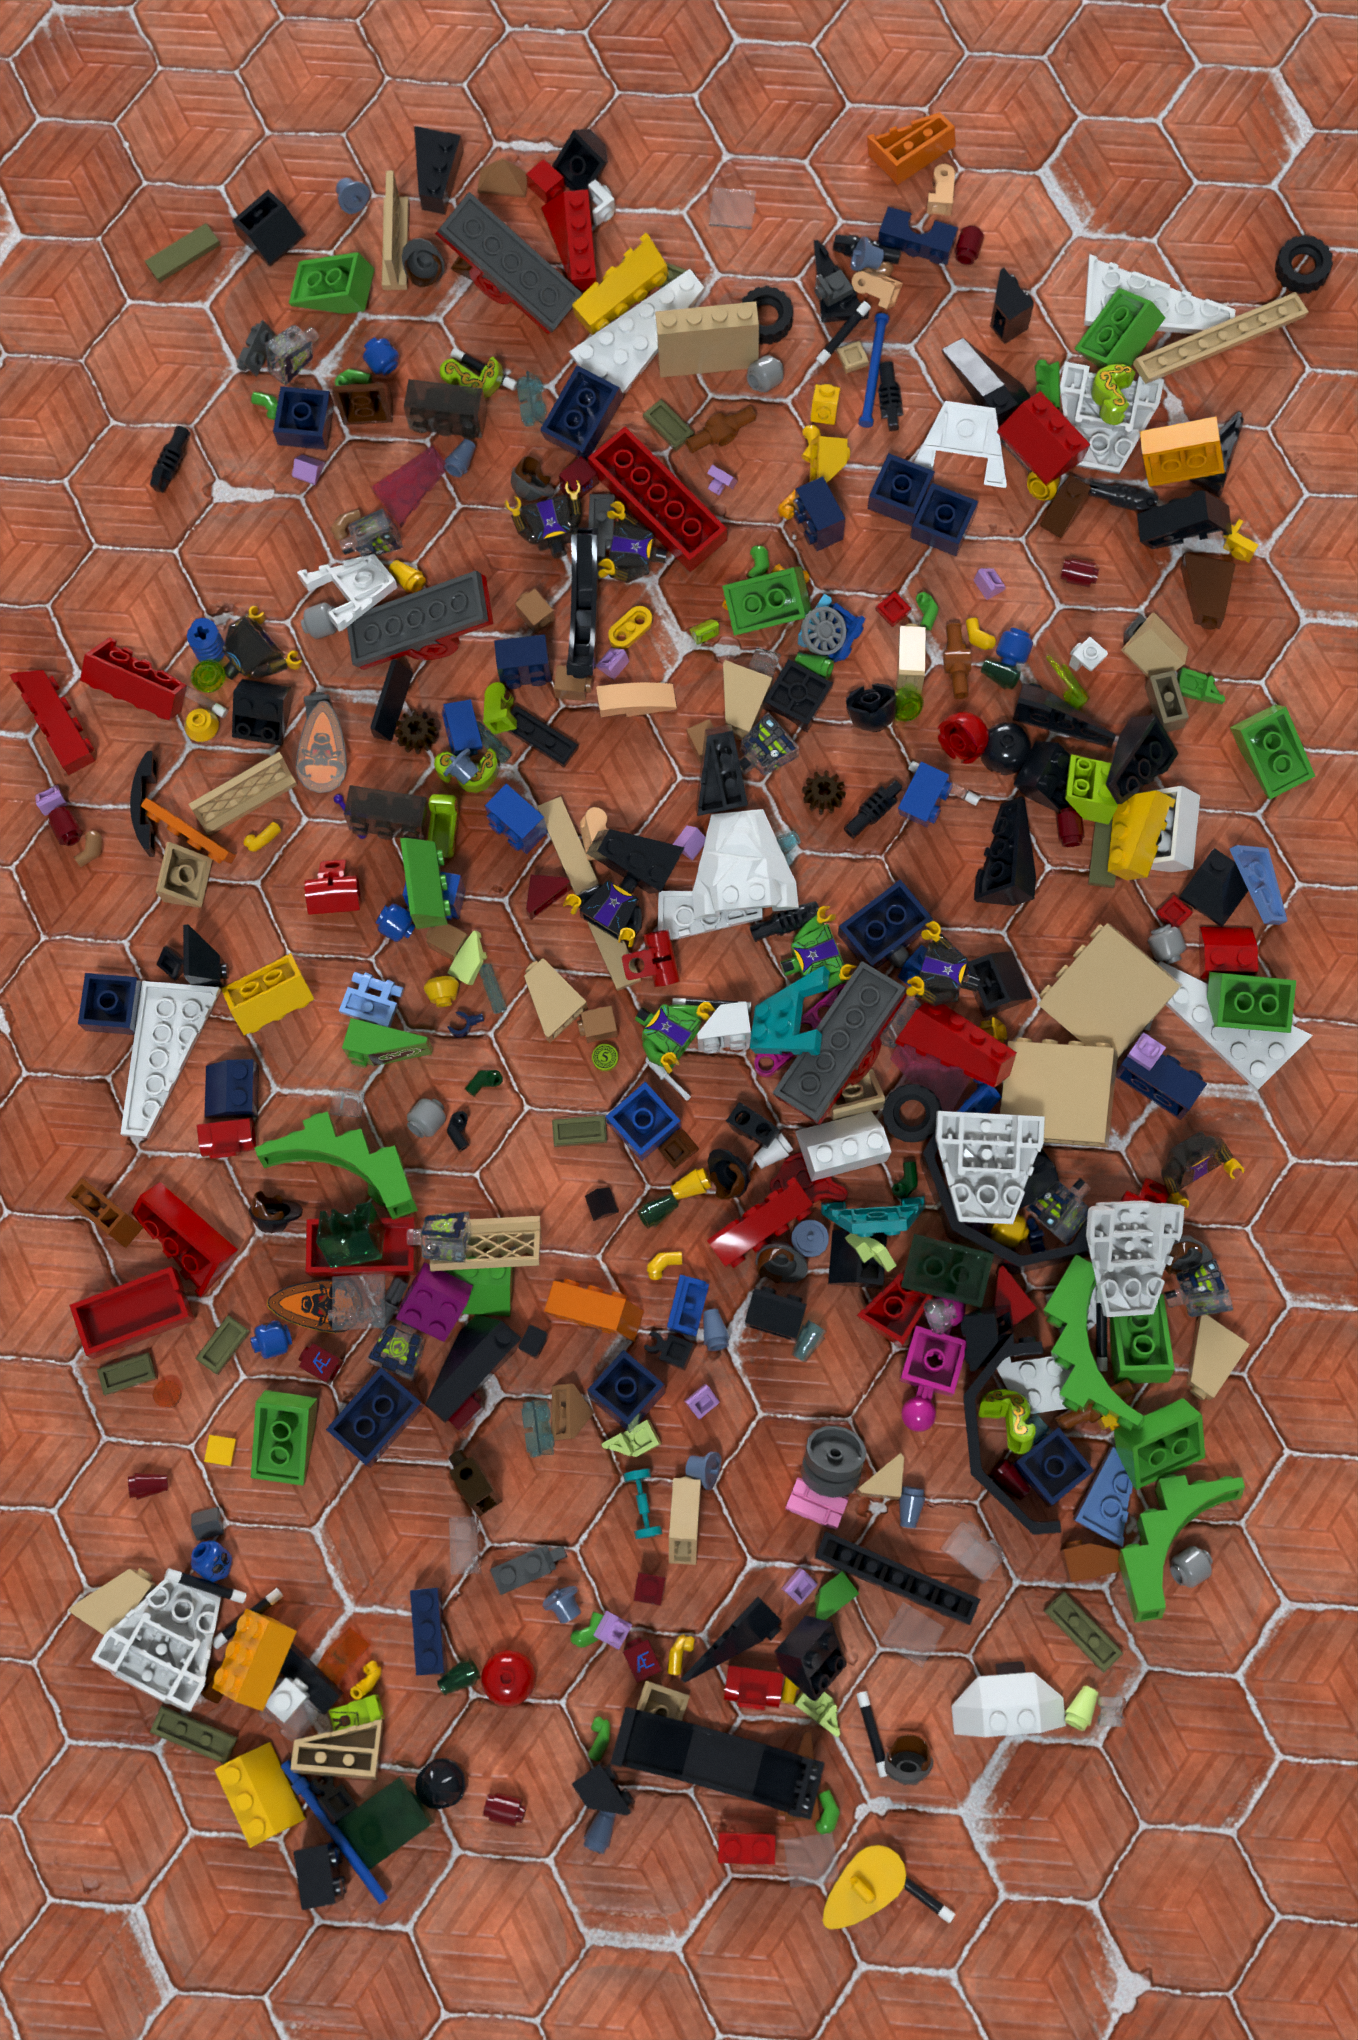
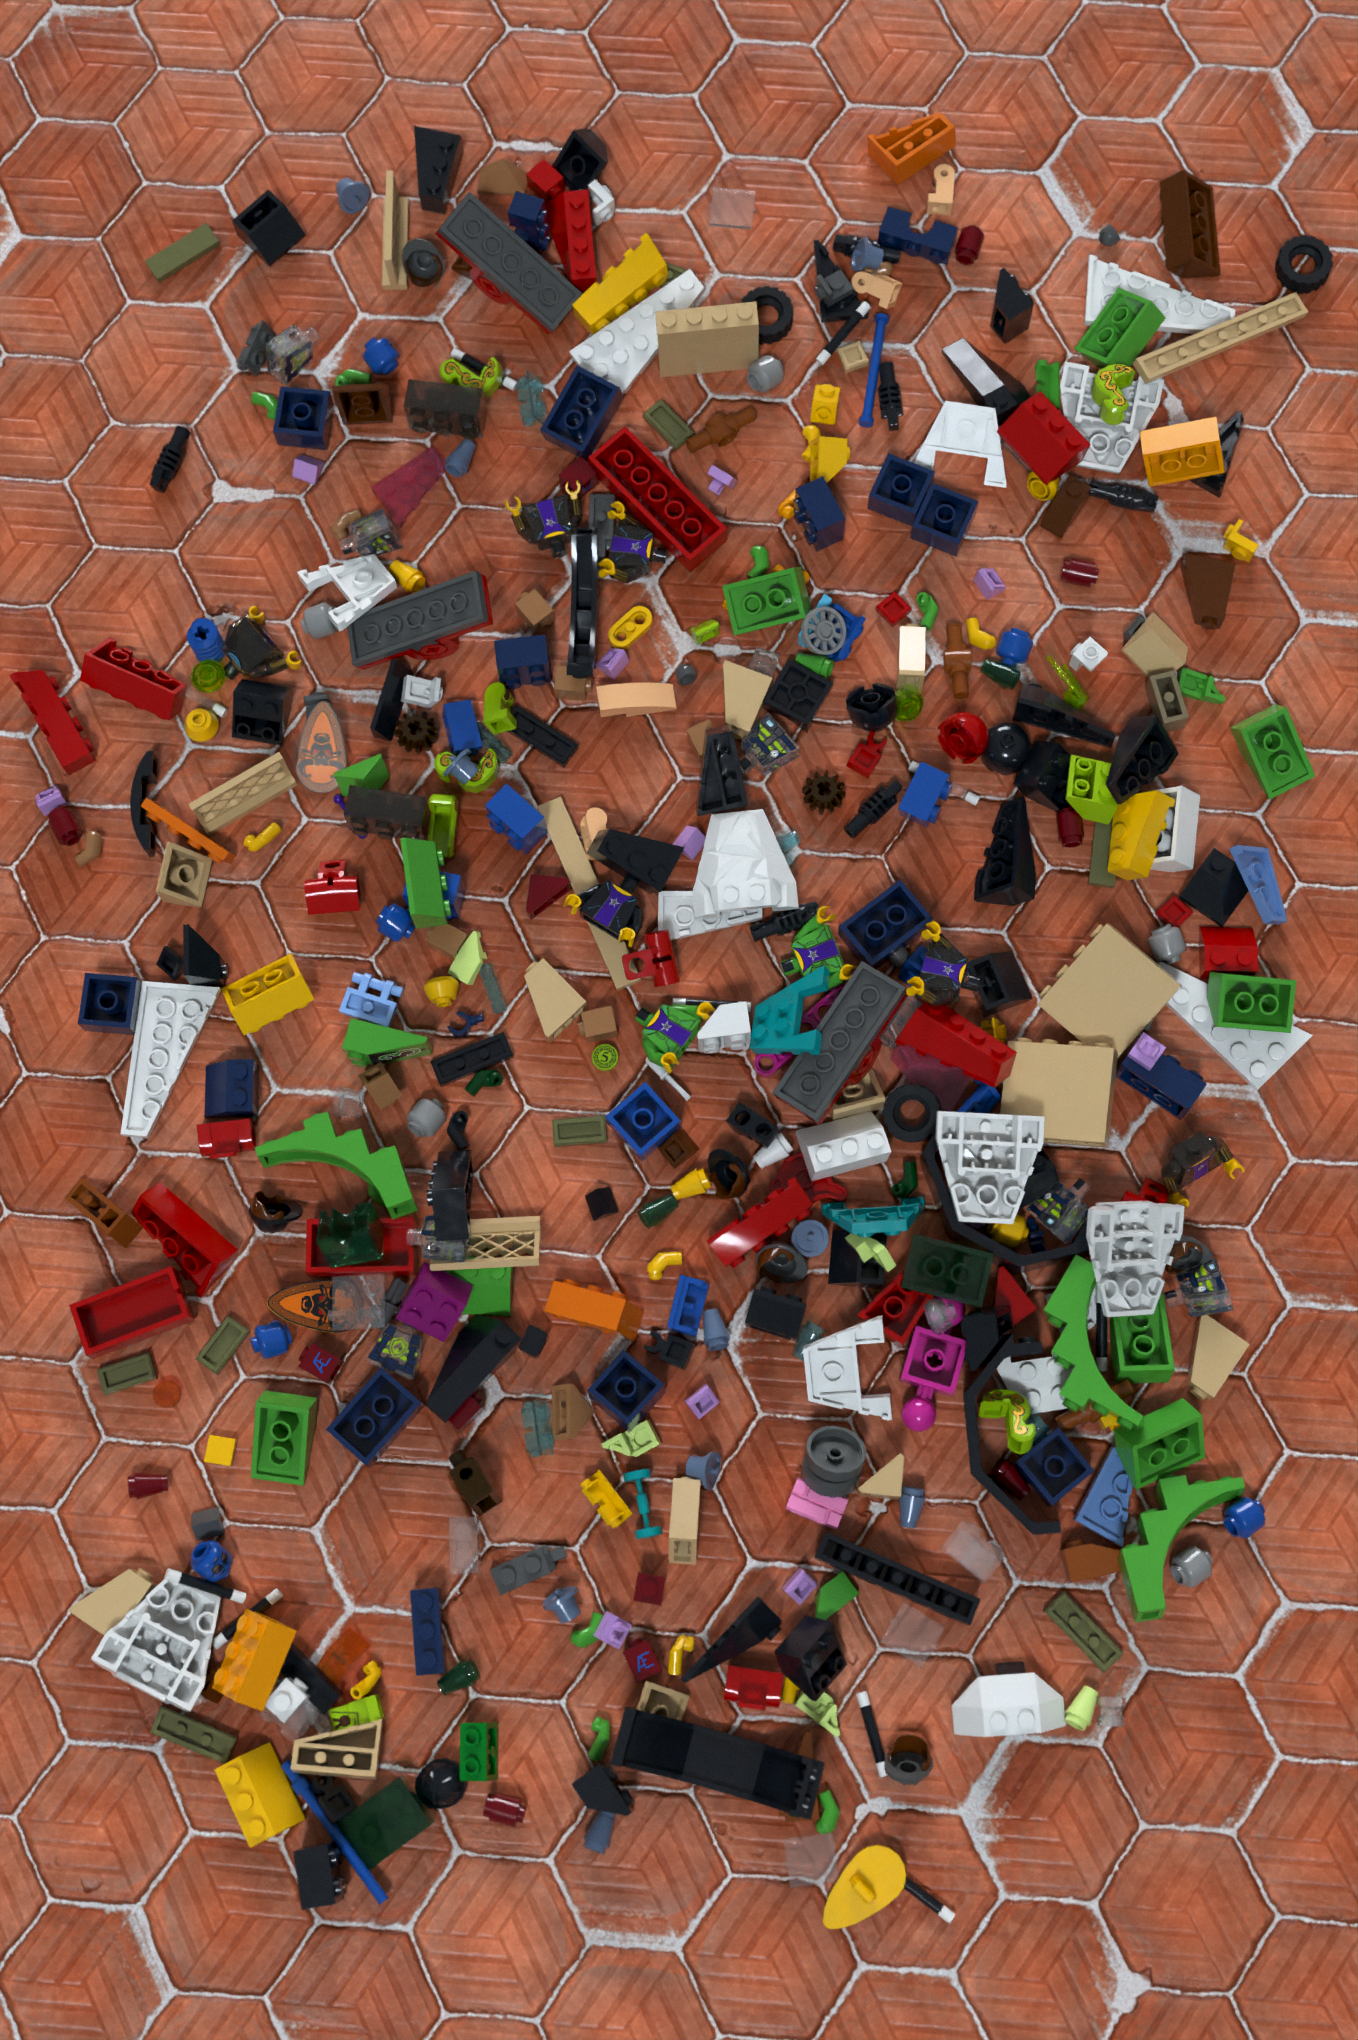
bright green slope [289,252,375,314] -> none
red cylinder [481,1650,537,1707] -> none
piece [511,456,555,501] -> none
red brick [718,1831,775,1865] -> none
black wedge [1137,490,1232,549] -> none
none -> bright green slope [333,754,390,799]
none -> medium nougat brick [358,1062,402,1110]
none -> white bracket [401,675,443,708]
none -> black wedge [427,1150,473,1241]
none -> black tile [430,1032,514,1087]
none -> green bracket [460,1722,498,1781]
none -> dark blue arch [507,191,551,257]
none -> yellow hinge [580,1470,633,1529]
none -> dark grey hinge [675,664,697,686]
none -> white wing [803,1316,892,1420]
none -> red plate [846,732,887,778]
none -> dark grey hinge [1099,224,1120,247]
none -> reddish brown slope [1159,170,1221,278]
none -> blue head [1223,1497,1265,1538]

